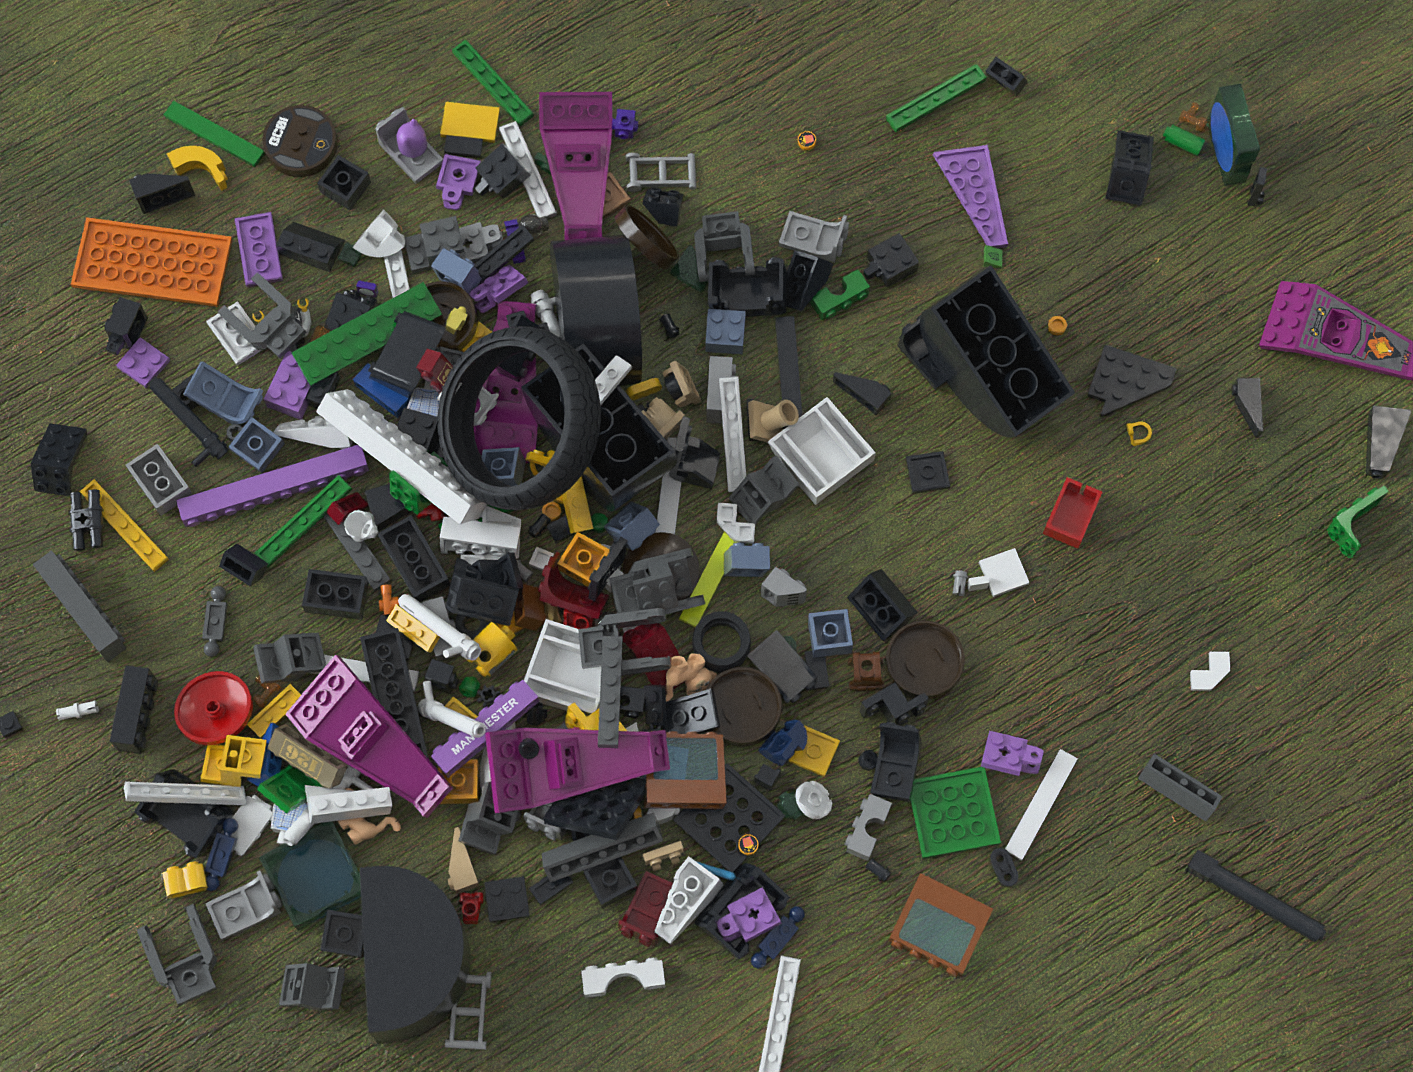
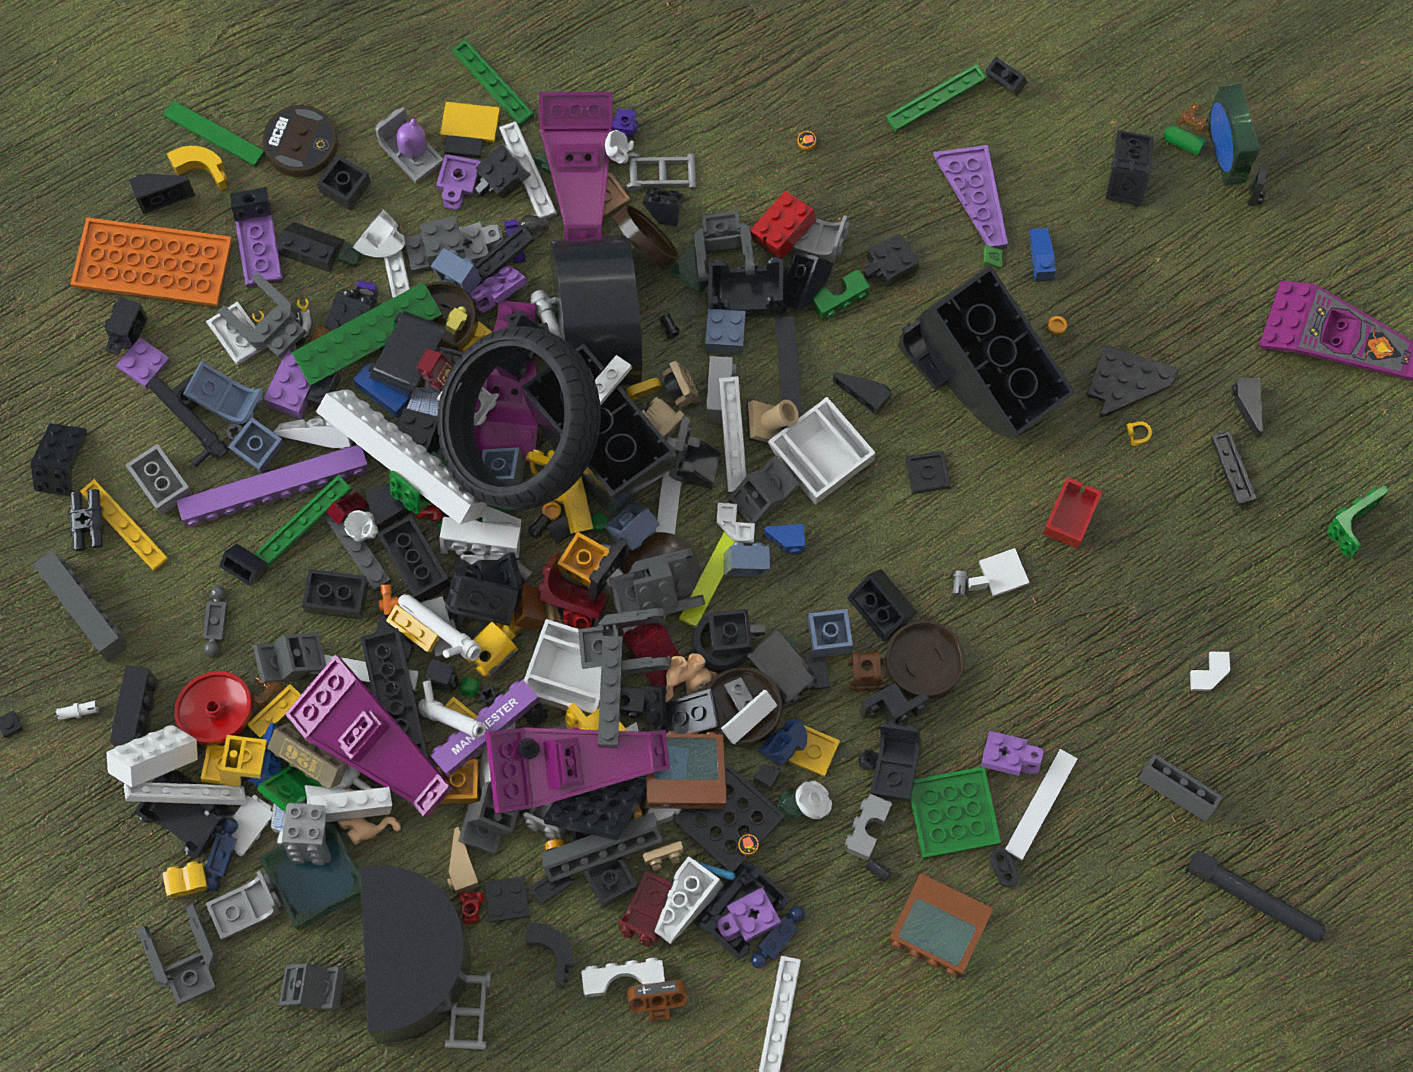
black brick [320,910,364,958] -> none
white tile [529,547,554,571] -> none
light grey slope [761,567,807,607] -> none
slope [1366,405,1411,479] -> none
none -> white brick [107,725,197,787]
none -> black brick [230,187,272,222]
none -> light grey bracket [282,803,331,865]
none -> black arch [526,922,574,988]
none -> light orange tile [545,839,565,851]
none -> white hair [605,130,634,164]
none -> dark orange beam [627,980,687,1023]
none -> black hinge [709,609,765,657]
none -> white tile [721,690,777,744]
none -> light grey hinge [724,678,753,712]
none -> red piece [750,191,816,259]
none -> blue slope [764,524,805,555]
none -> blue slope [1029,228,1056,281]
none -> black plate [1211,430,1257,506]

